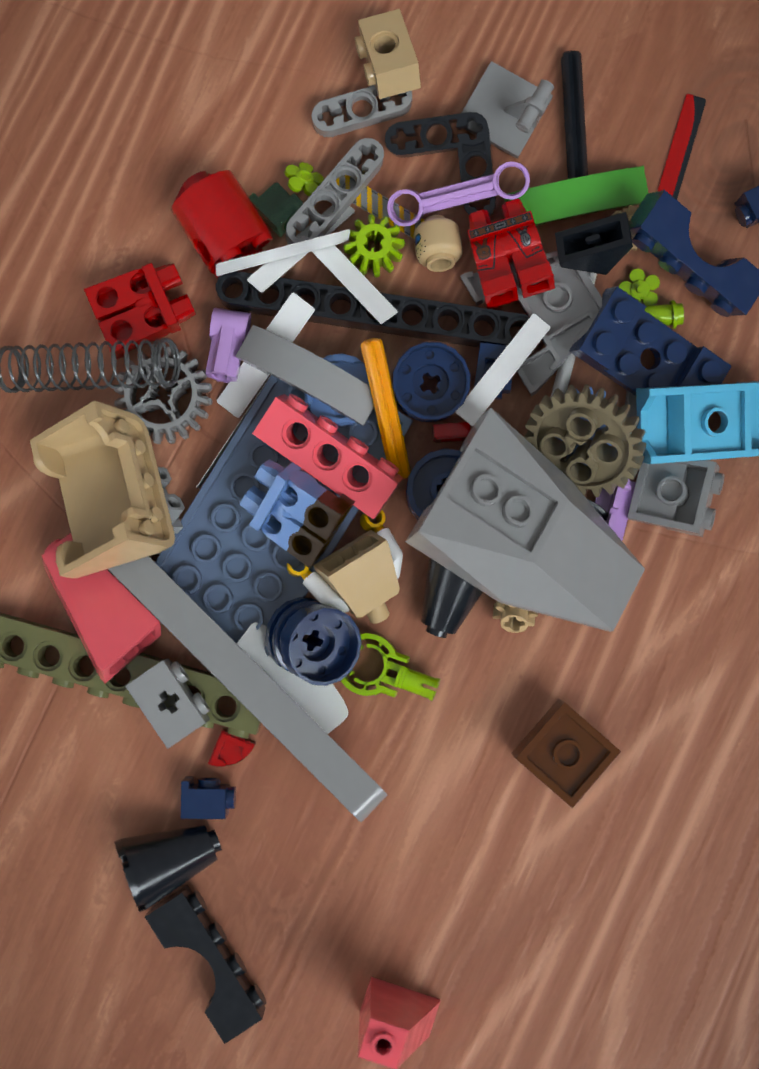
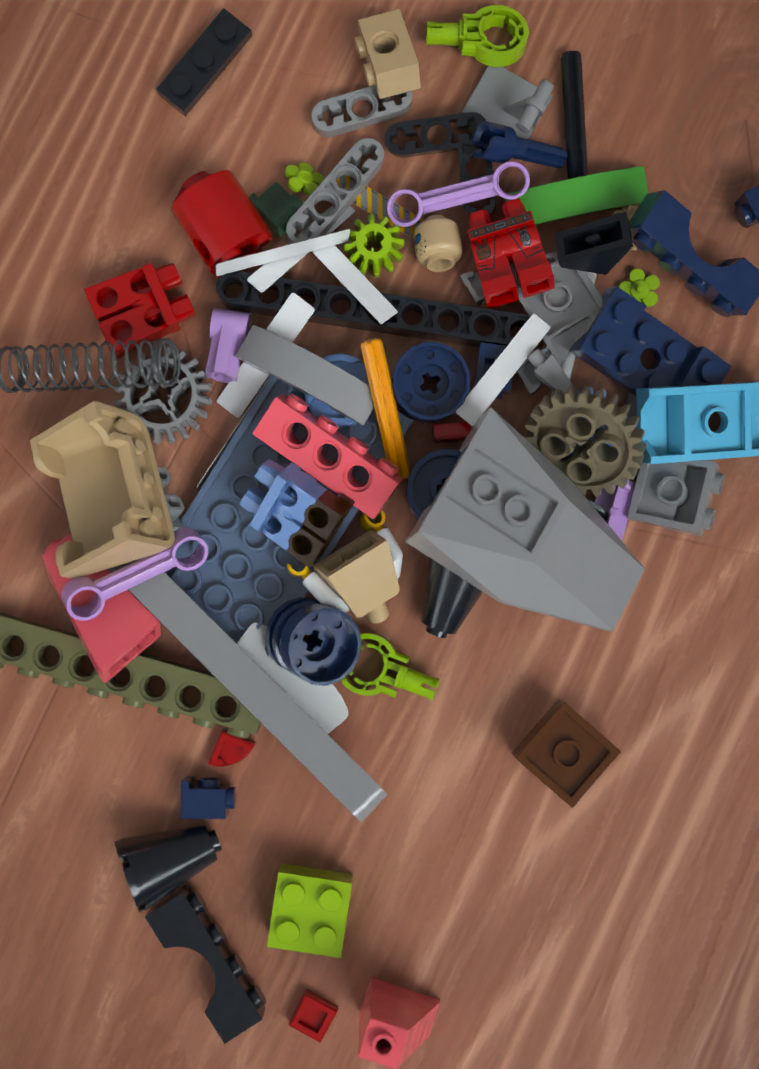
light grey brick [125,658,210,749] -> none
tan gear [493,601,538,633] -> none
lime pin [644,300,684,329] -> none
red sticker [658,94,706,200] -> none
none -> lavender piece [61,527,208,621]
none -> black plate [156,8,252,117]
none -> lime brick [267,863,353,958]
none -> red tile [288,989,338,1043]
none -> lime pin [426,5,529,67]
none -> dark blue piece [472,121,568,169]
none -> light grey piece [527,349,603,430]

